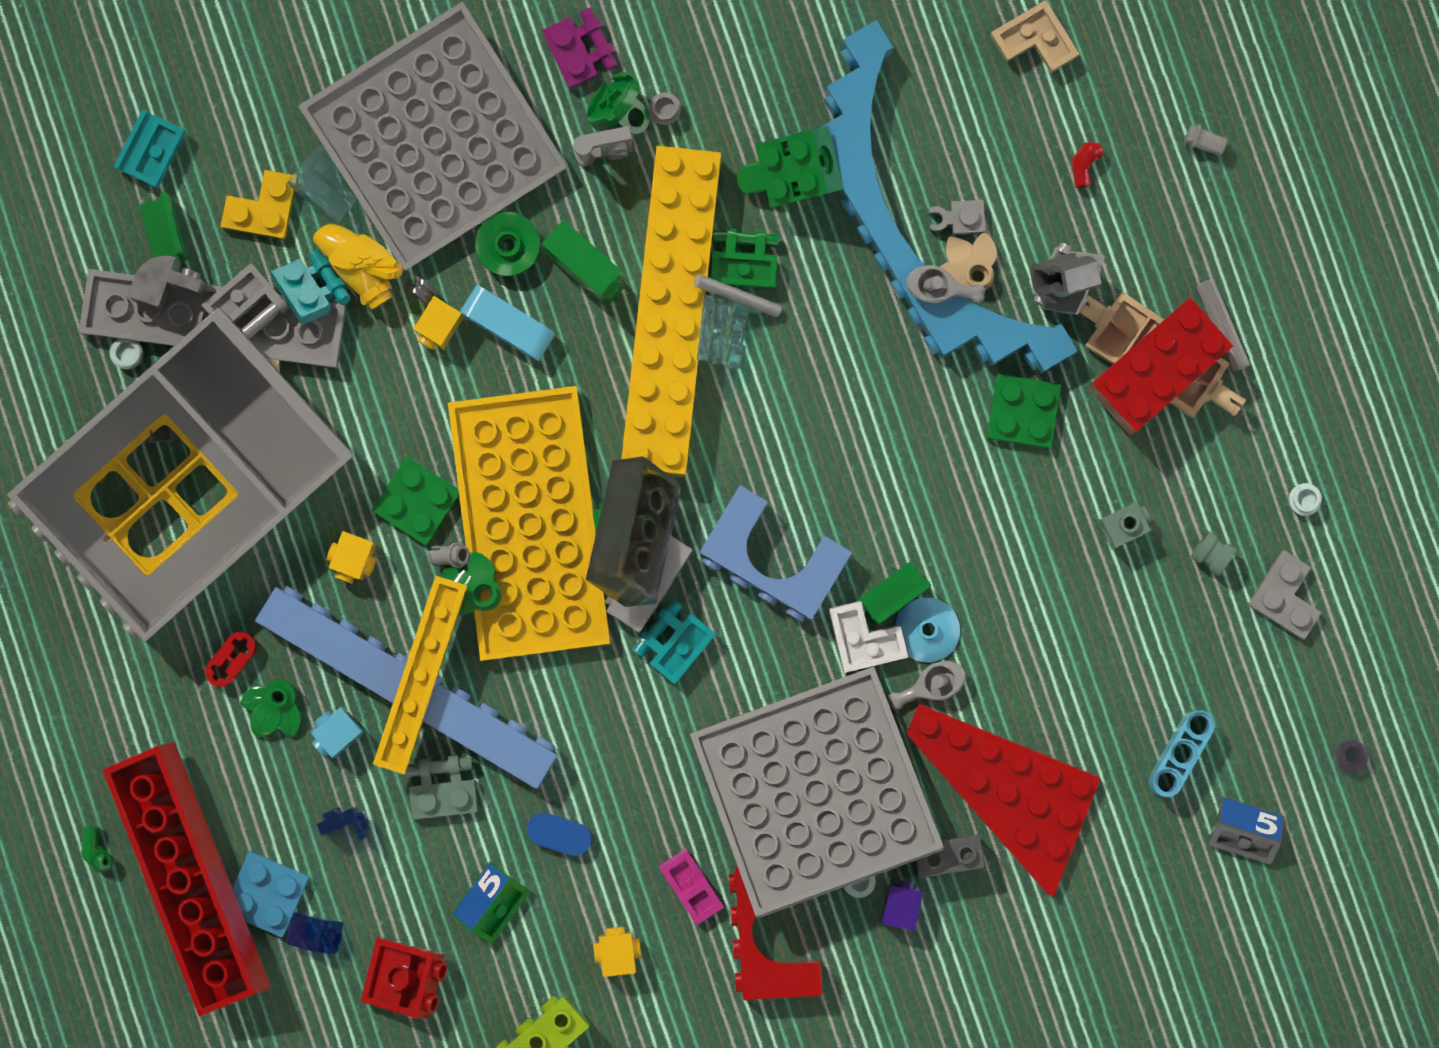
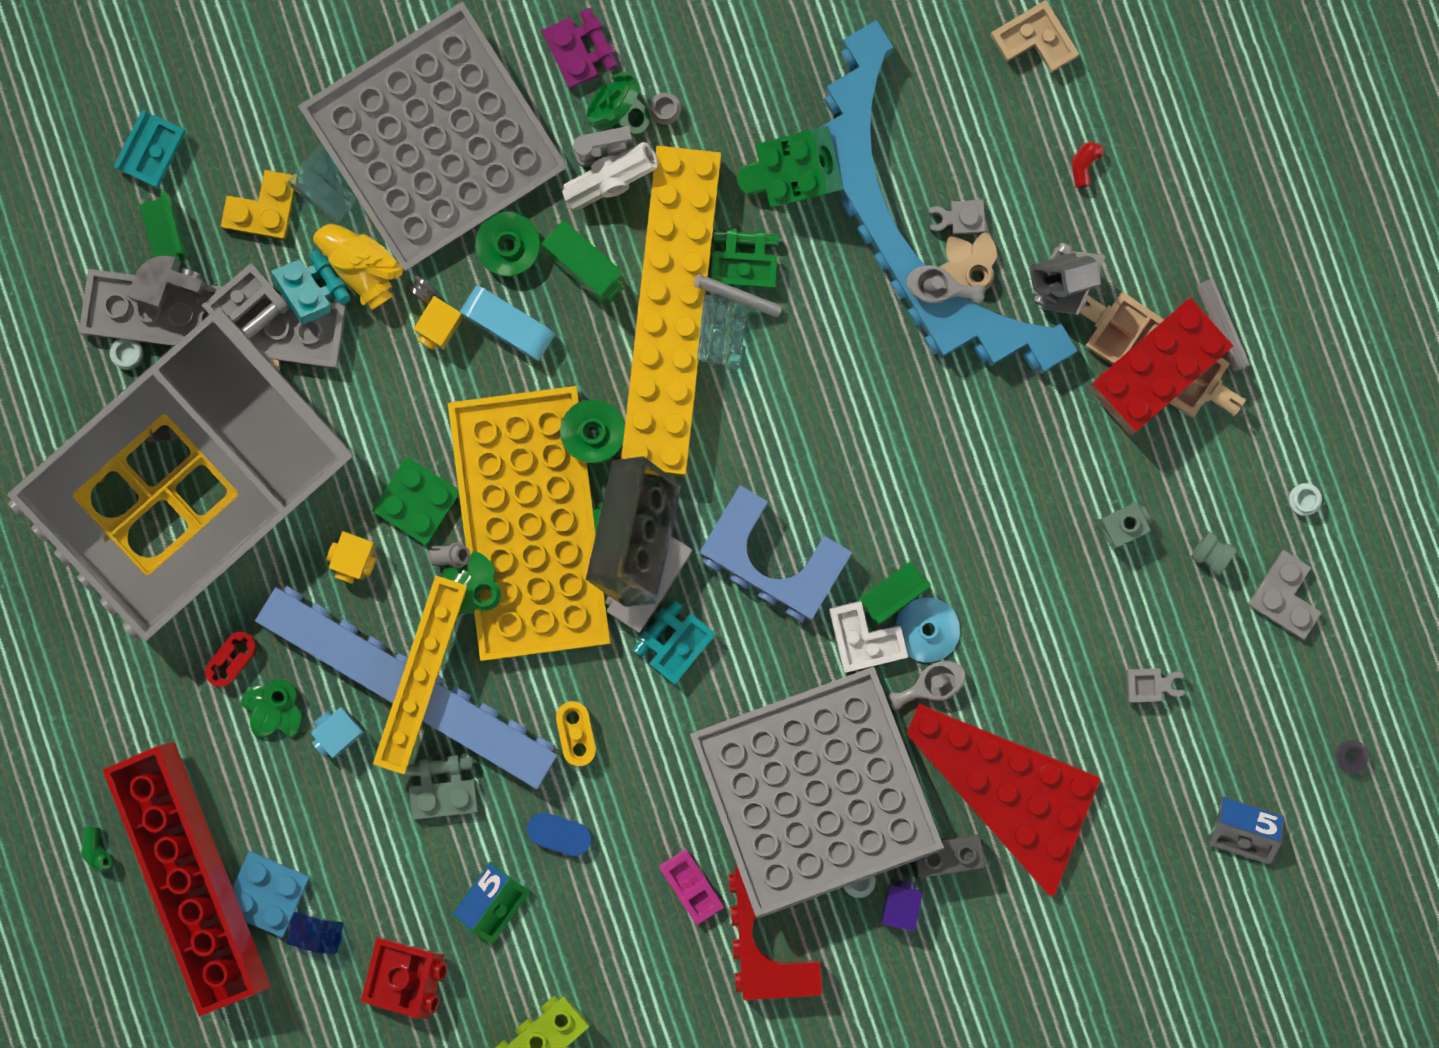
clear blue bracket [316,807,371,840] -> none
yellow brick [593,927,641,977] -> none
green plate [986,374,1061,449] -> none
medium azure beam [1148,710,1215,797] -> none
light grey pin [1184,124,1228,157] -> none
none -> yellow plate [556,701,596,766]
none -> green dish [560,399,625,463]
none -> white piece [562,142,658,211]
none -> light grey plate [1126,668,1185,703]

